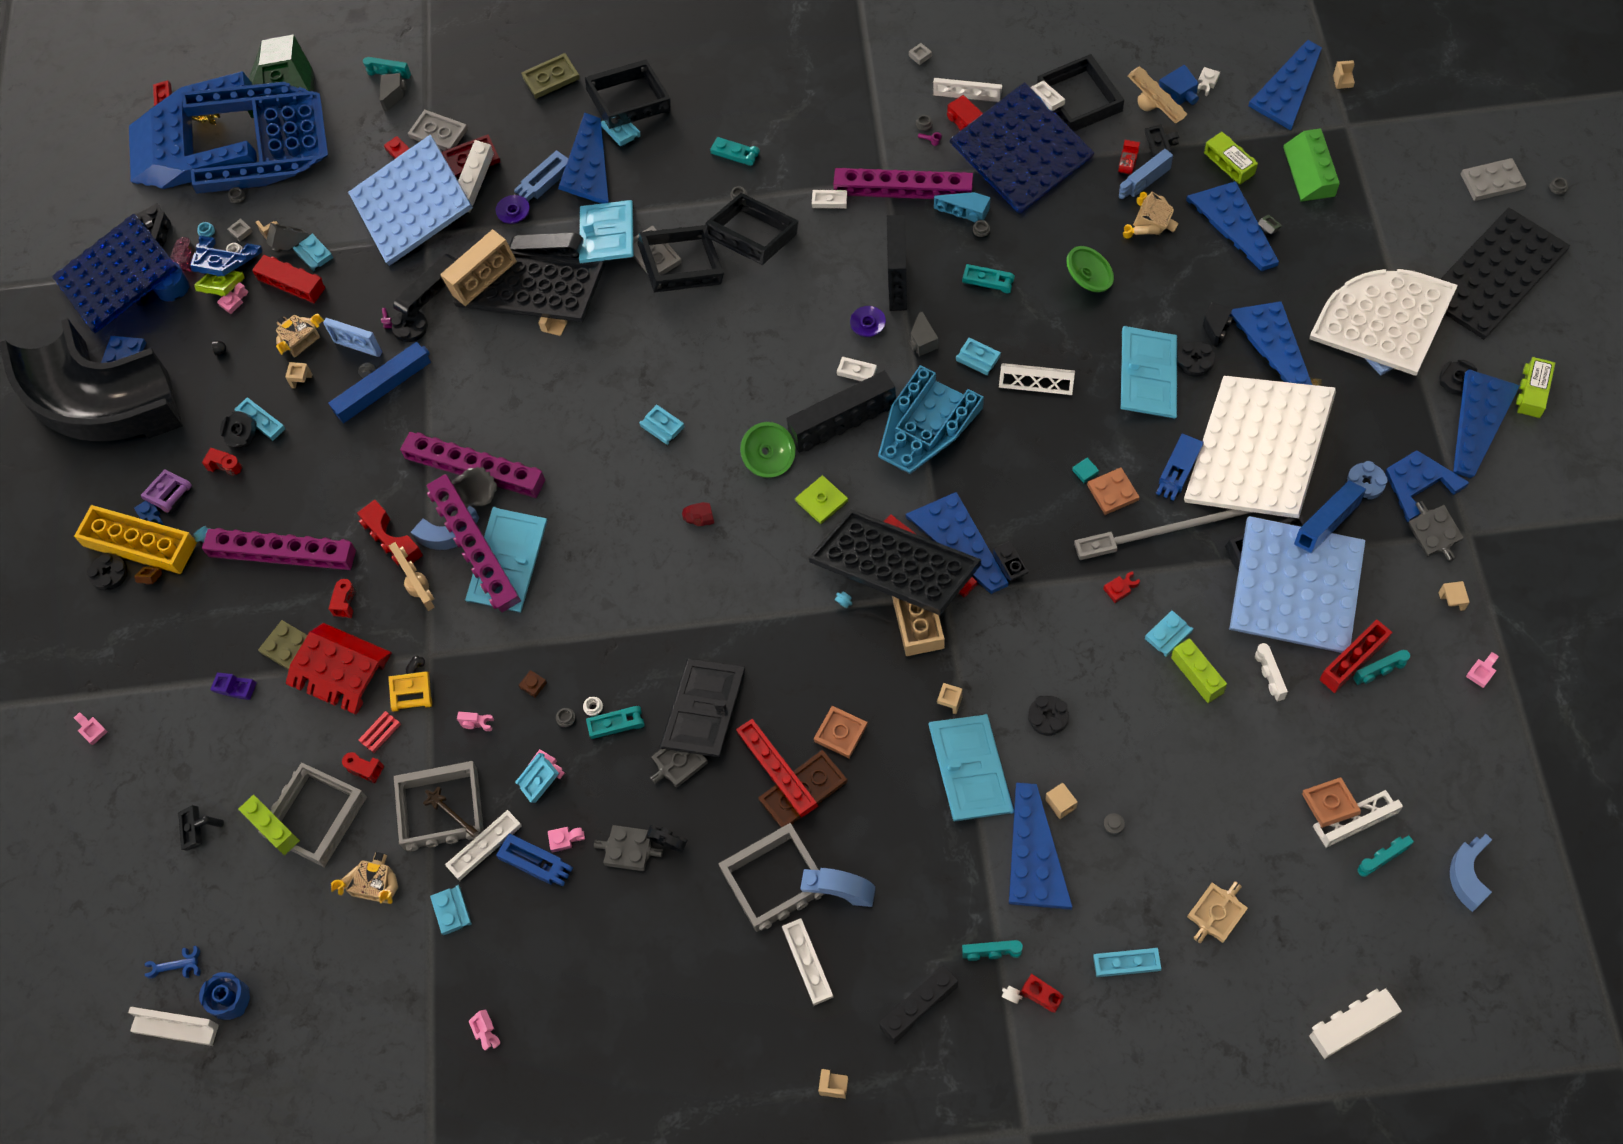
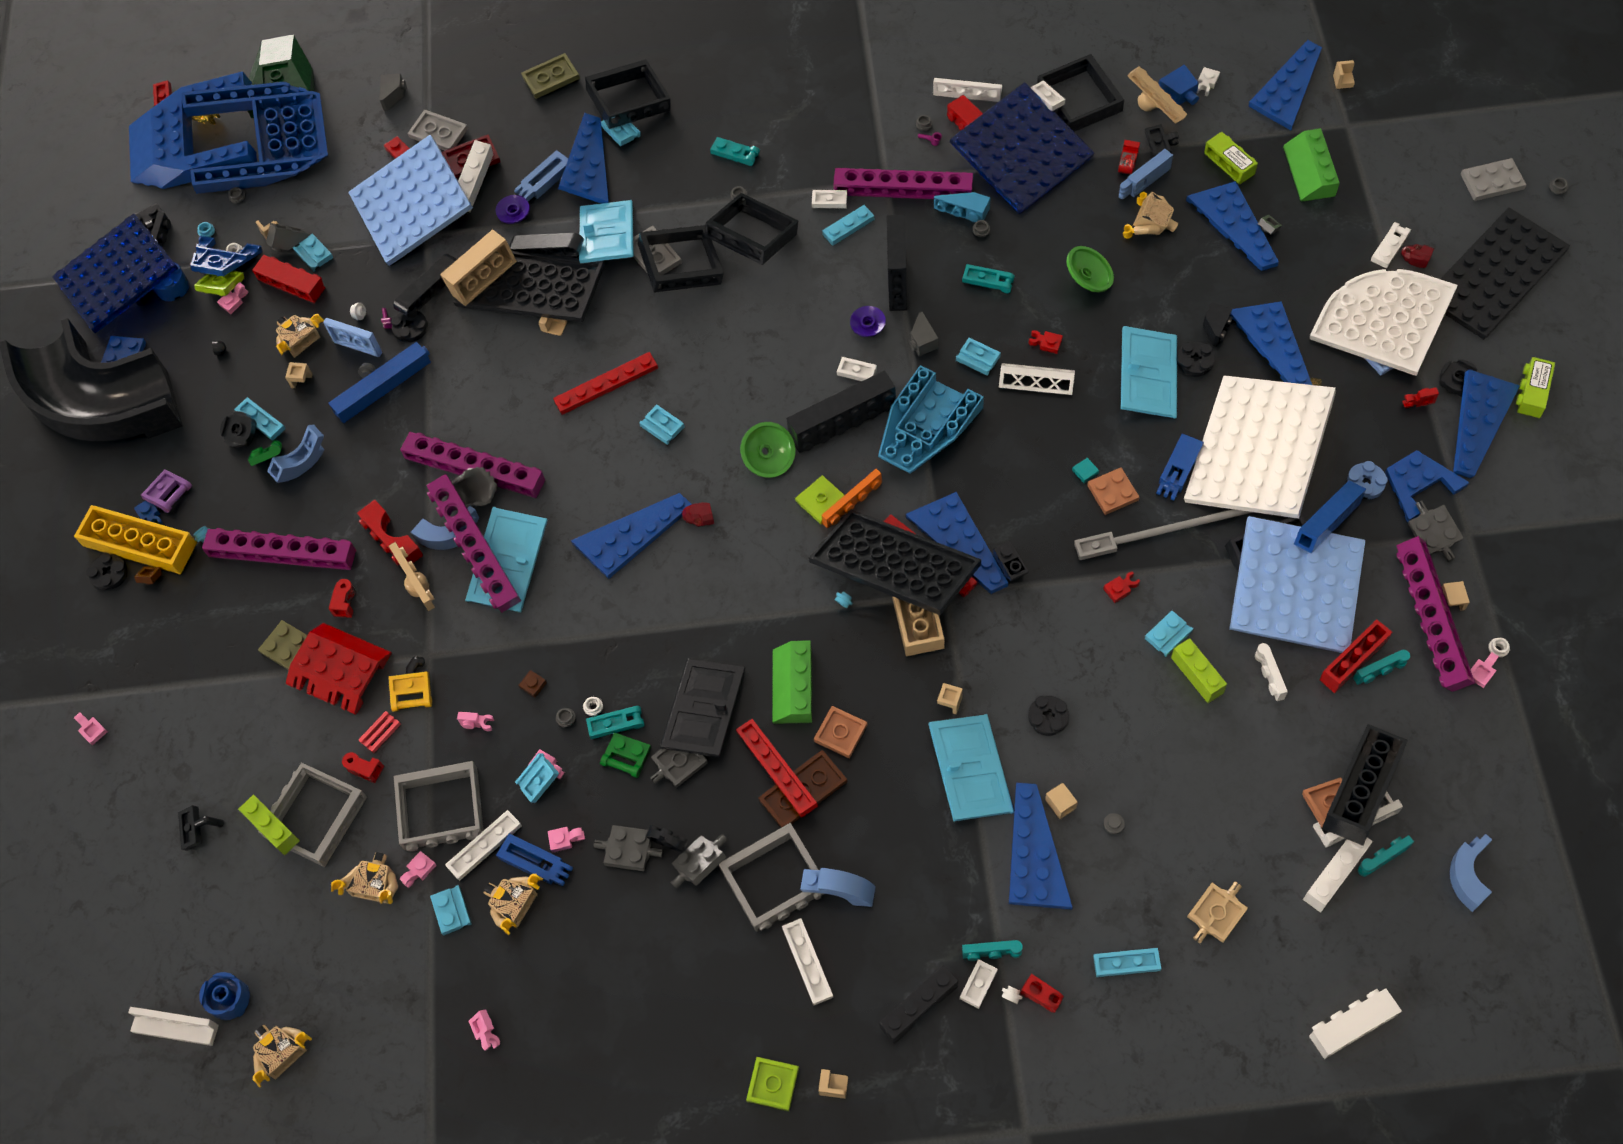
blue bar [145,946,201,979] -> none
clear pink leg [169,237,195,271] -> none
red leg [202,447,242,476] -> none
dark purple slope [210,672,257,700] -> none
light grey plate [227,219,253,242] -> none
teal plate [363,57,411,79] -> none
dark brown piece [423,787,479,838] -> none
light grey plate [909,43,932,65] -> none
none -> green plate [248,440,282,466]
none -> torso [253,1025,312,1087]
none -> medium blue arch [267,425,324,483]
none -> white plate [350,303,366,320]
none -> bright pink plate [400,851,437,888]
none -> torso [484,874,543,935]
none -> red plate [553,352,658,415]
none -> blue wing [571,493,692,579]
none -> green plate [600,732,651,778]
none -> dark grey plate [671,834,728,889]
none -> lime plate [746,1057,799,1111]
none -> bright green slope [772,641,812,724]
none -> orange plate [821,469,882,529]
none -> medium azure plate [822,205,875,246]
none -> white plate [960,959,998,1009]
none -> red plate [1029,330,1063,354]
none -> white brick [1303,838,1373,913]
none -> black brick [1322,724,1408,846]
none -> white plate [1371,222,1411,268]
none -> magenta brick [1396,536,1475,692]
none -> dark red rock [1401,244,1435,268]
none -> red plate [1402,387,1439,408]
none -> white plate [1488,638,1510,657]

